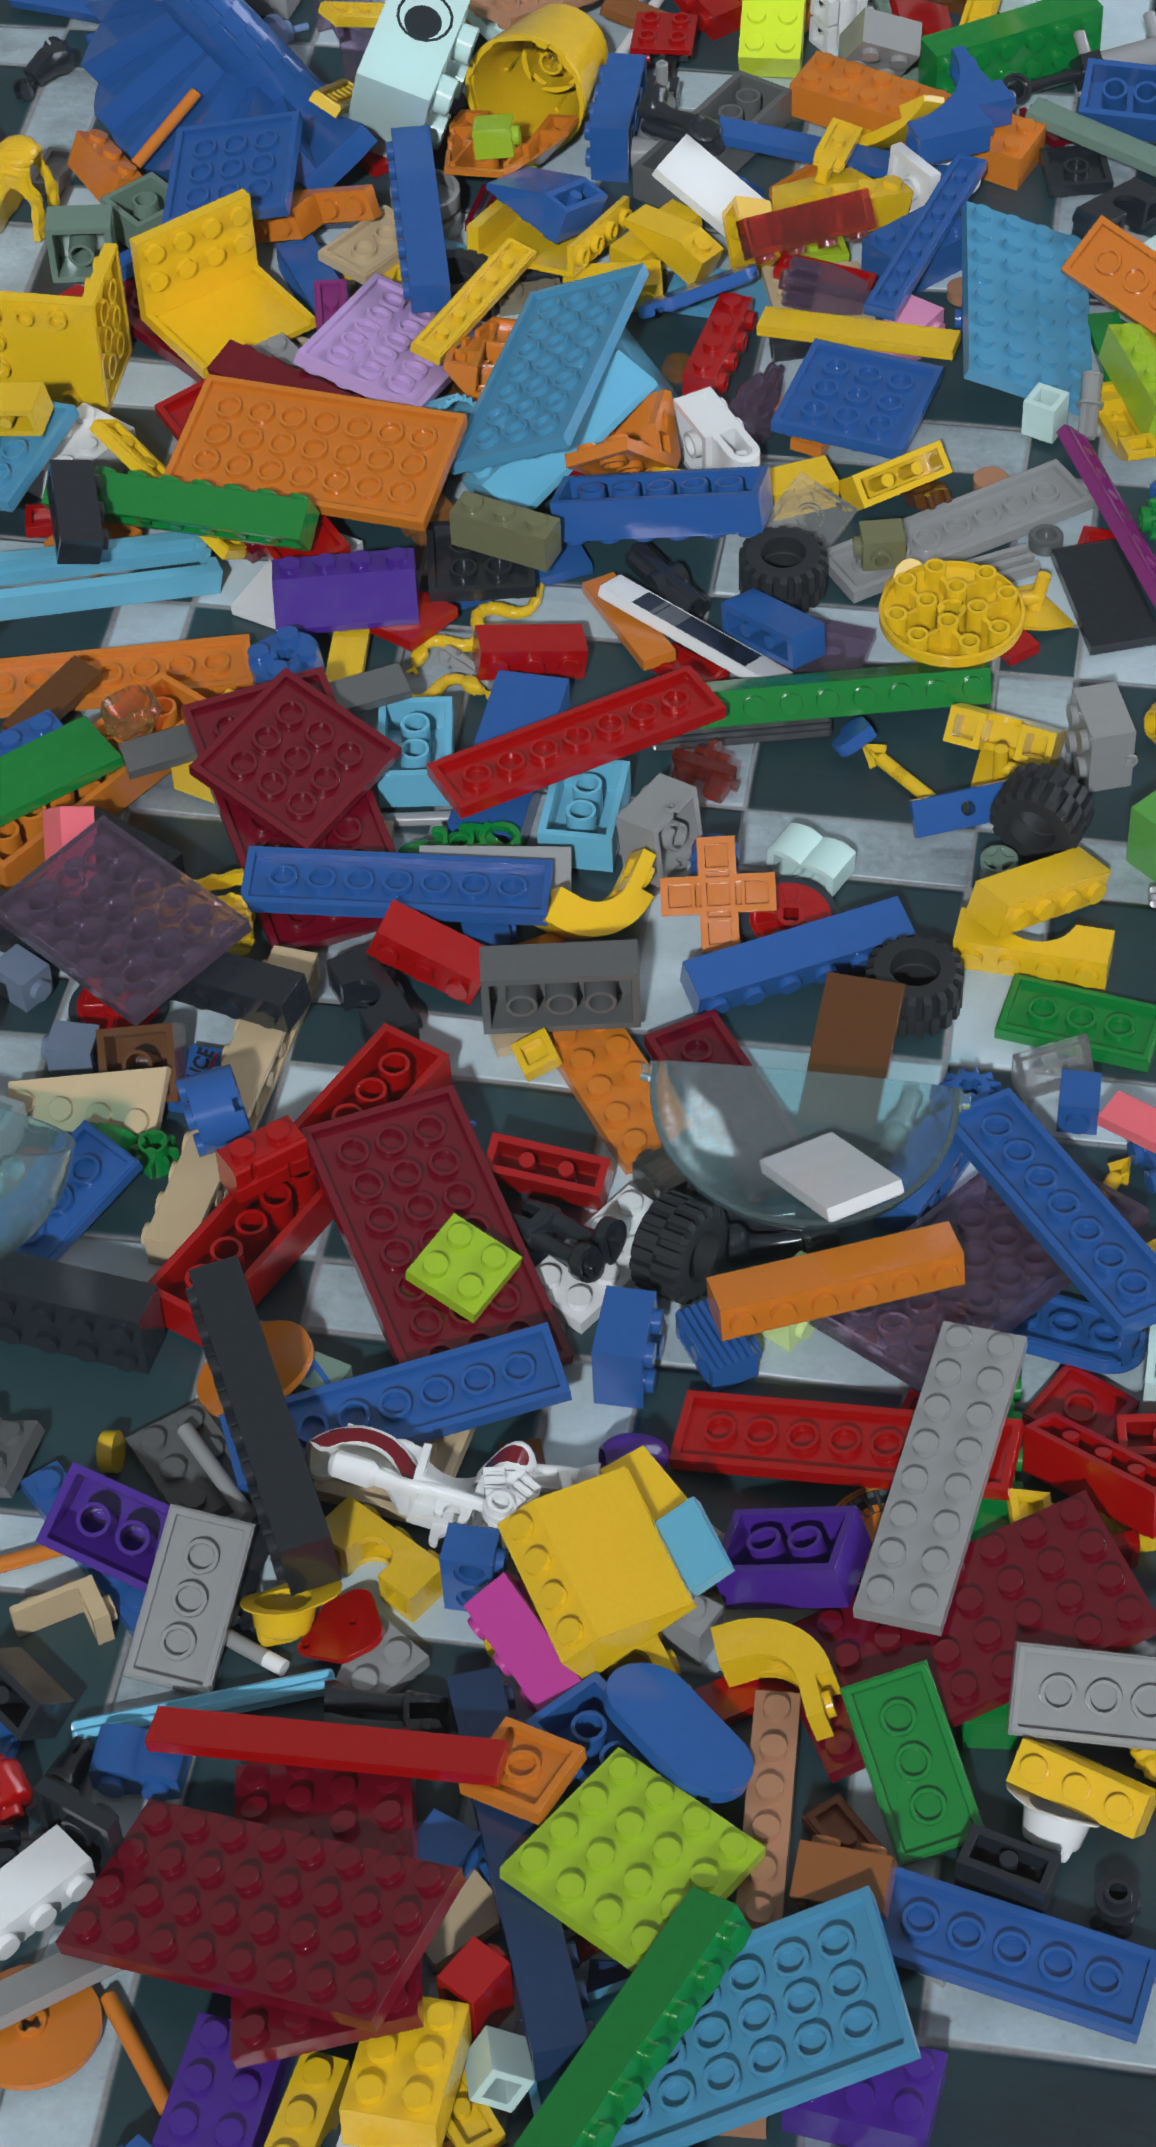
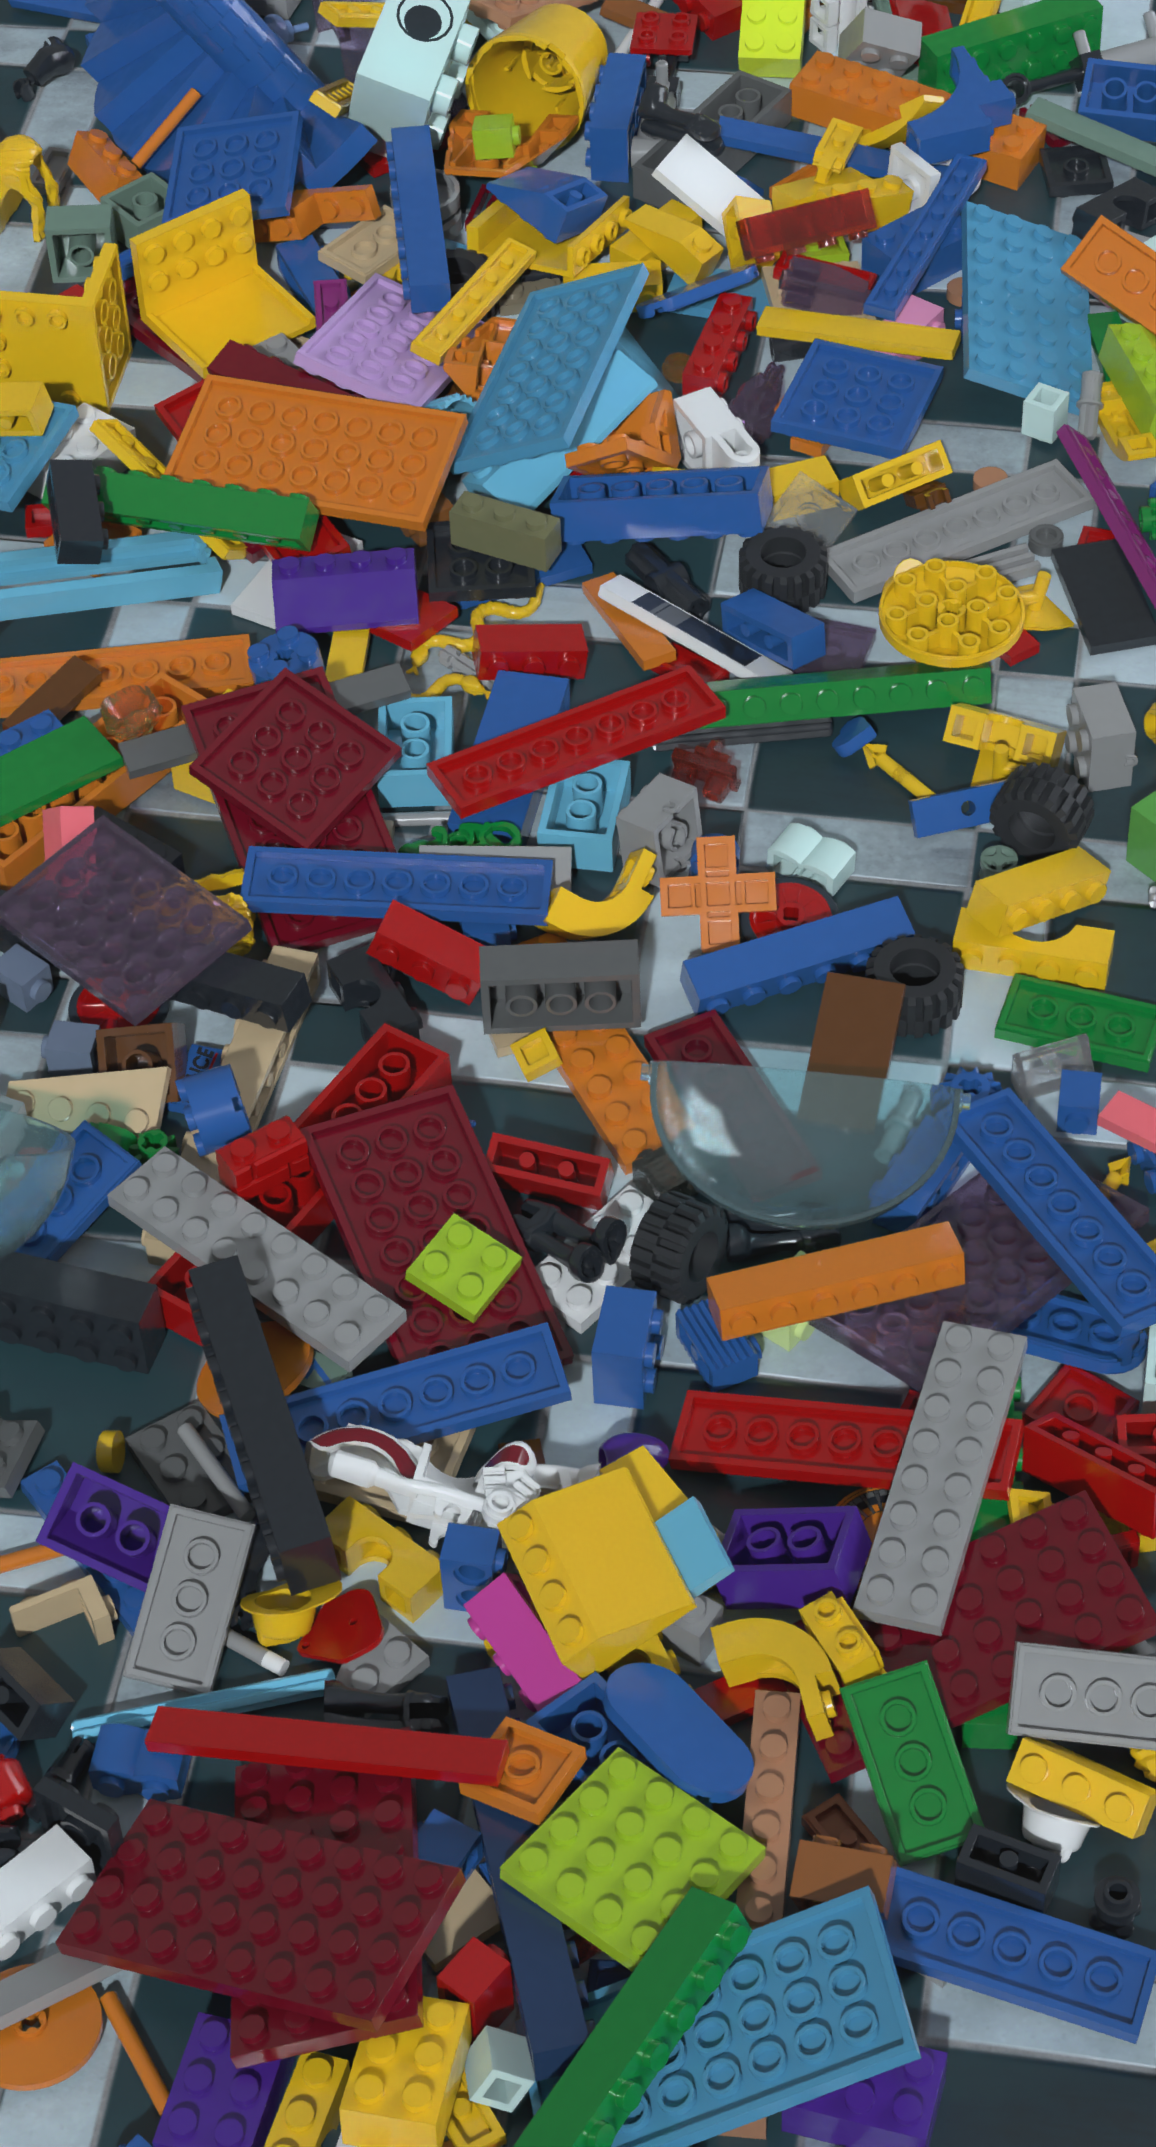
white tile [759,1132,904,1223] -> none
olive brick [852,518,906,571] -> none
none -> light grey plate [107,1146,407,1373]
none -> yellow window [799,1591,887,1687]

